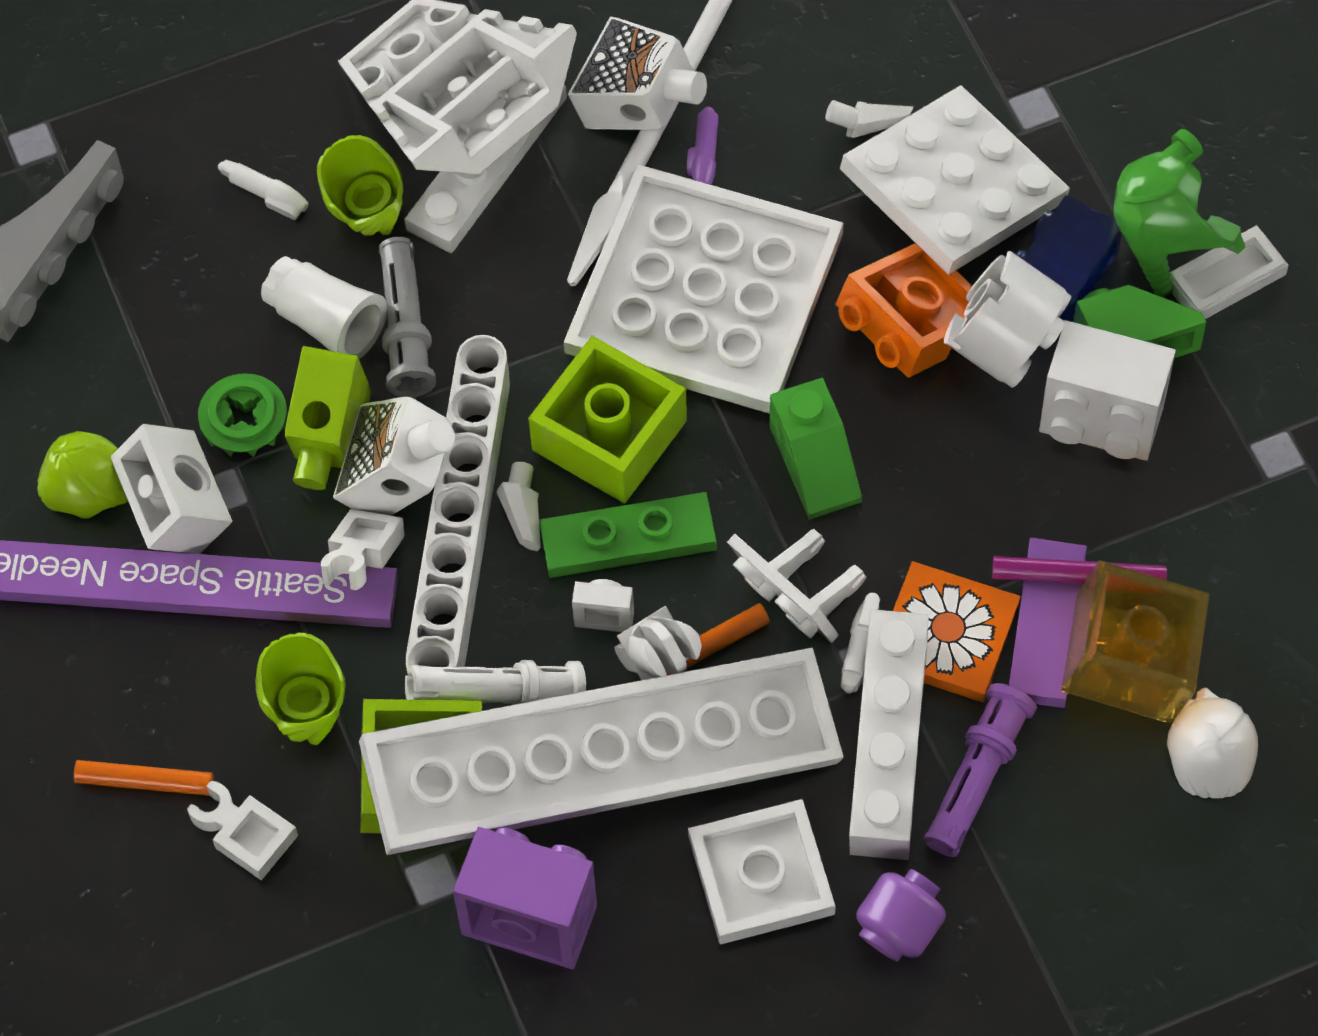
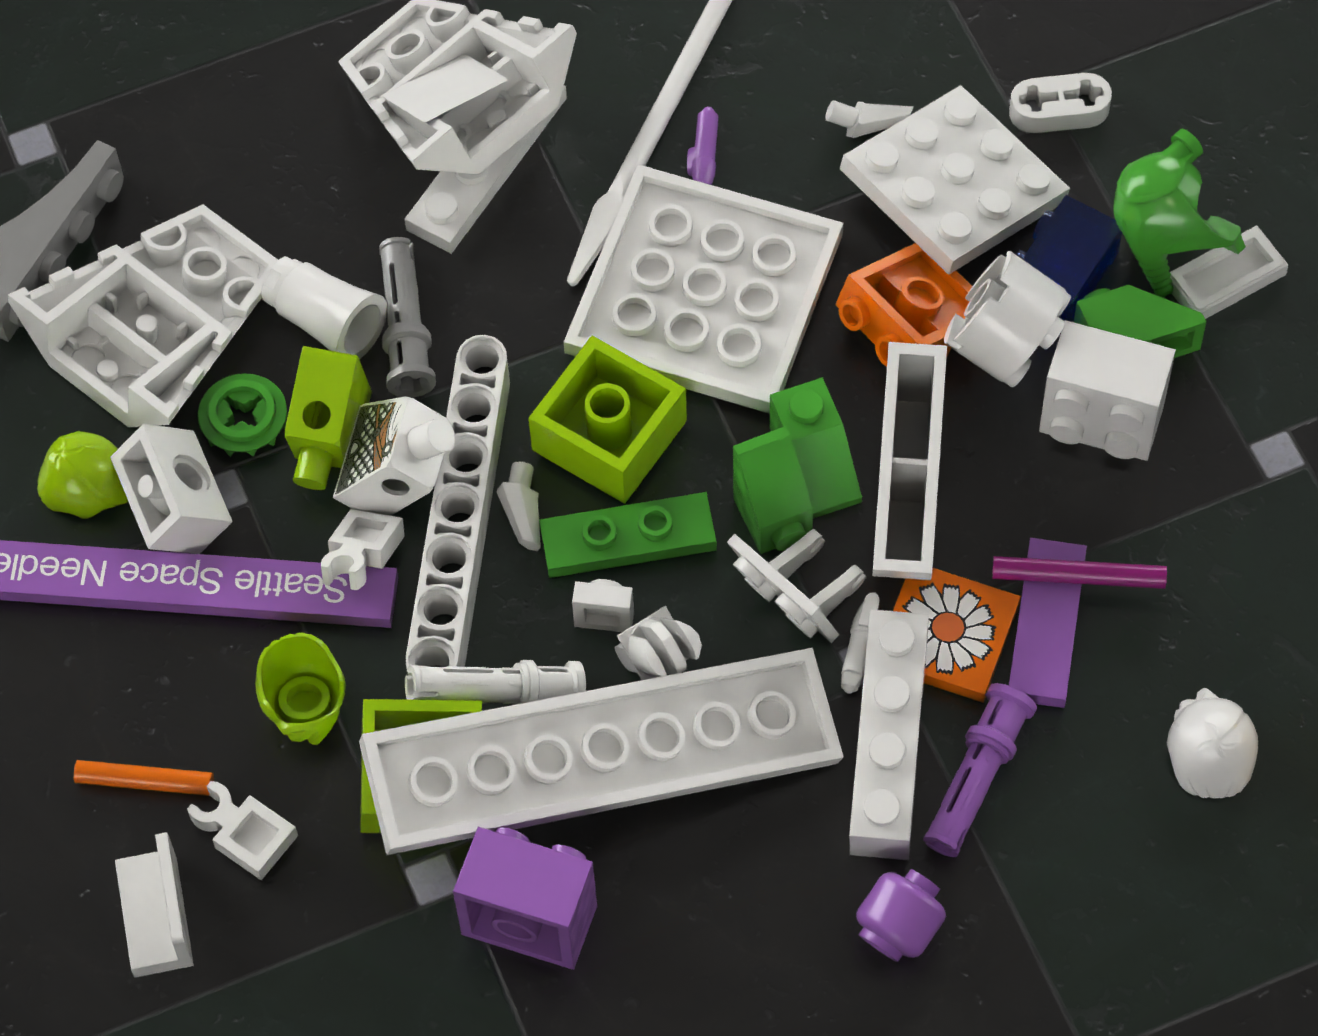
white piece [218,160,308,220] -> none
lime hair [317,135,404,236] -> none
white torso [568,17,707,130] -> none
orange piece [666,603,770,675] -> none
white plate [688,799,835,945] -> none
clear yellow brick [1061,560,1210,724] -> none
none -> white wedge [8,204,278,428]
none -> white panel [115,832,194,978]
none -> white sticker [381,53,509,123]
none -> bright green slope [733,426,813,554]
none -> white brick [872,342,947,580]
none -> white beam [1009,73,1112,133]

